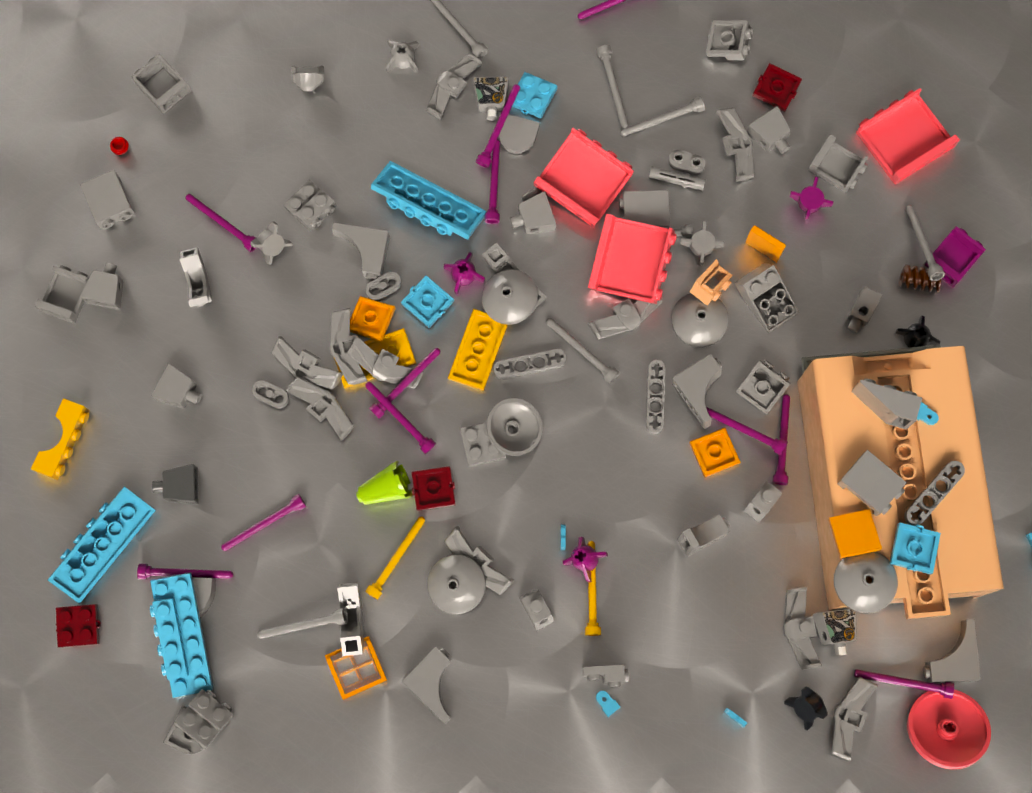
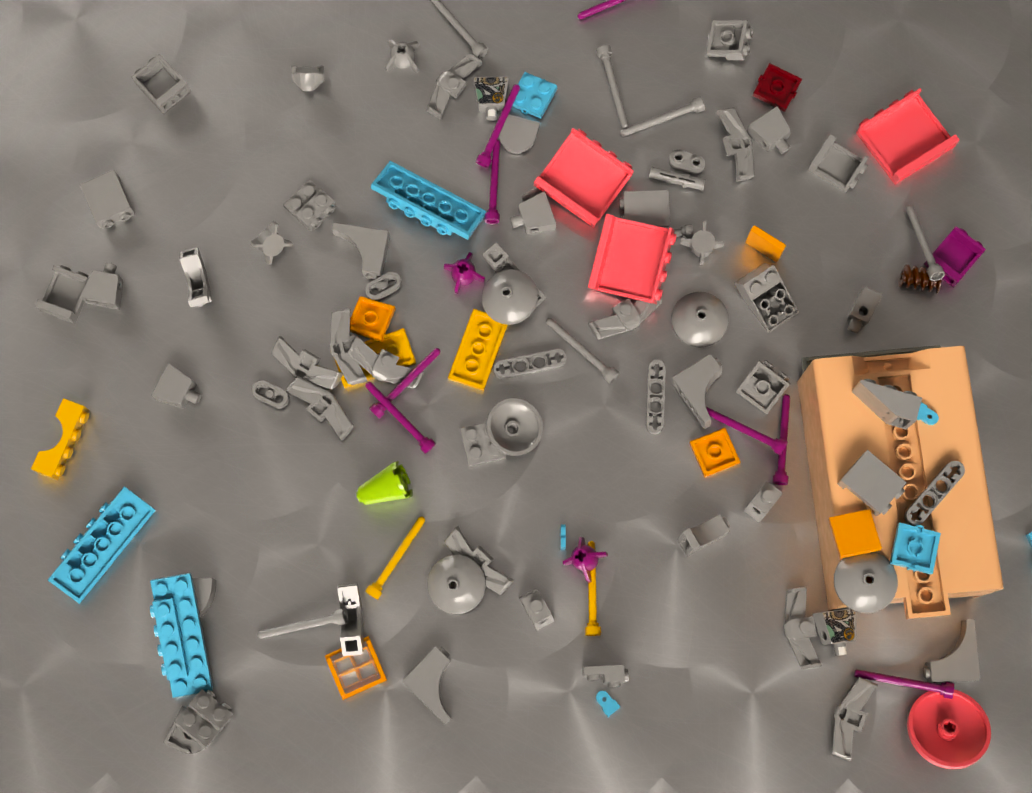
dark red plate [55,604,101,647] -> none
red plate [110,137,129,155] -> none
magenta piece [137,564,233,580] -> none
dark grey torso [152,464,198,504] -> none
magenta piece [185,194,257,252] -> none
magenta piece [221,494,306,551] -> none
medium azure plate [401,276,454,328] -> none
dark red plate [412,466,456,511] -> none
light nougat window [690,259,733,306] -> none
medium azure piece [724,708,747,728] -> none
black piece [784,686,828,730] -> none
magenta piece [789,177,834,219] -> none
black piece [896,316,940,348] -> none

